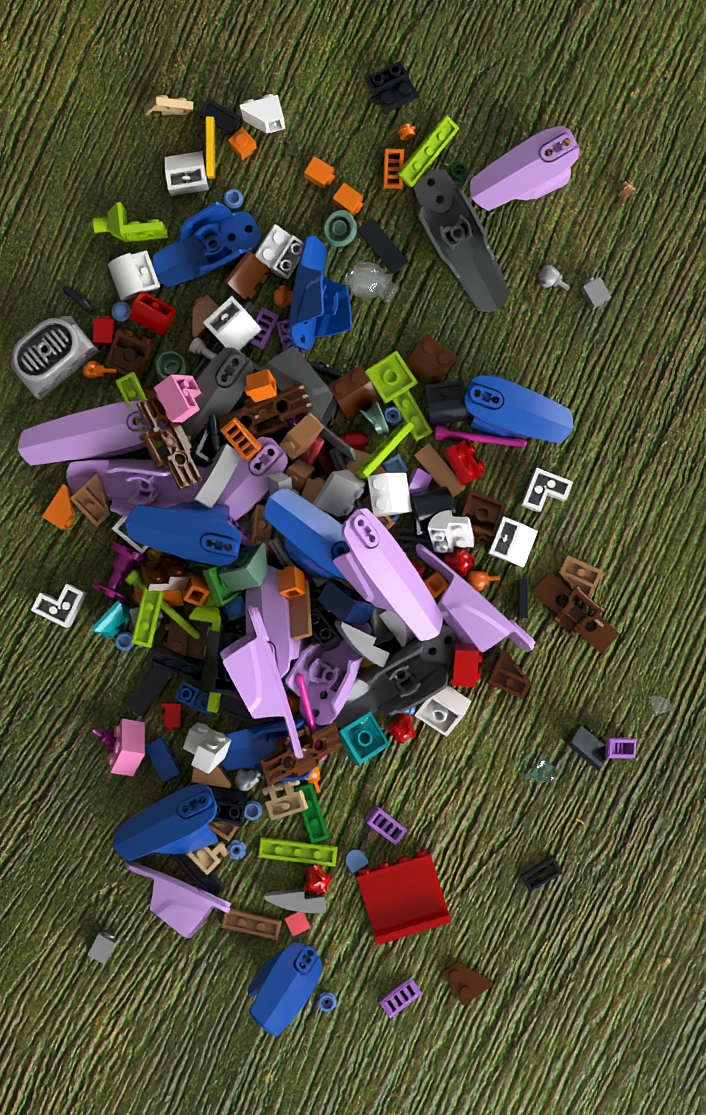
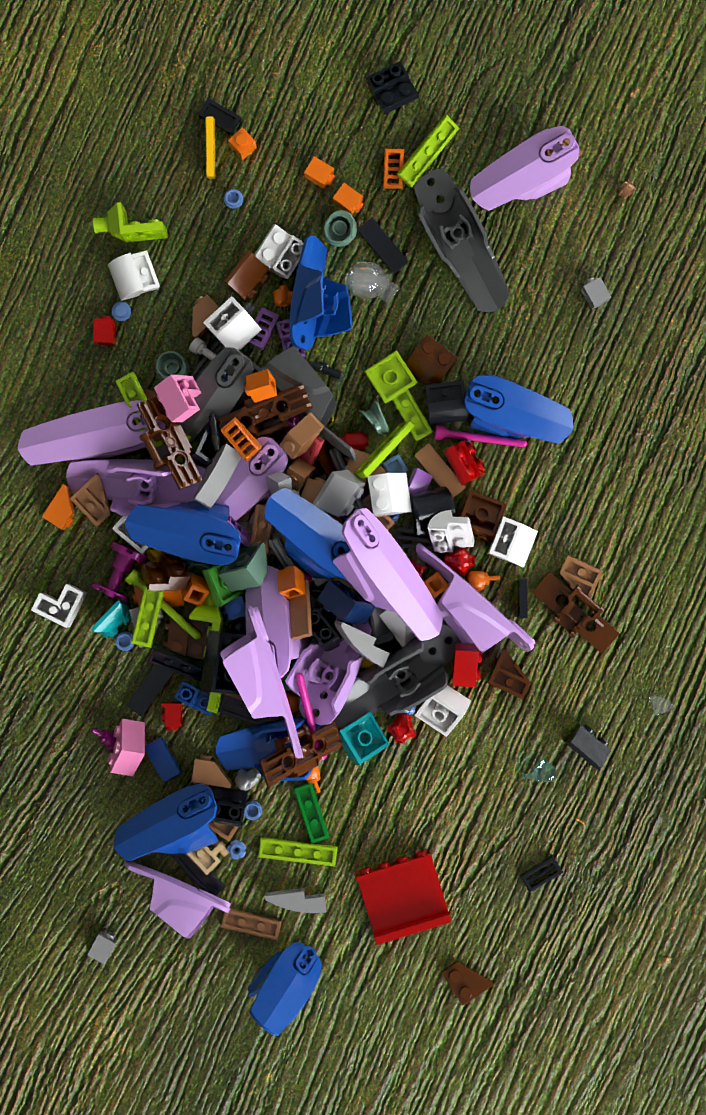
light grey brick [10,315,100,400] -> none
piece [63,286,95,313] -> none
orange piece [82,360,117,378] -> none
reddish brown plate [105,327,157,381] -> none
red brick [129,291,177,336] -> none
tan wing [144,95,193,115] -> none
blue piece [152,202,261,287] -> none
white slope [164,151,209,196] -> none
white brick [183,722,232,774] -> none
white slope [240,94,285,134] -> none
tan plate [262,780,308,821] -> none
coral tile [285,912,311,936] -> none
red rock [304,865,333,896] -> none
medium blue plate [317,992,337,1012] -> none
reddish brown slope [327,365,381,421] -> none
medium blue tile [346,849,369,873] -> none
medium lavender slope [364,804,407,846] -> none
medium lavender slope [379,977,422,1018] -> none
medium blue plate [384,406,402,426] -> none
orange plate [397,123,415,140] -> none
dark green plate [449,162,468,181] -> none
white brick [520,468,573,512] -> none
light grey piece [538,265,570,291] -> none
medium lavender slope [605,737,637,758] -> none

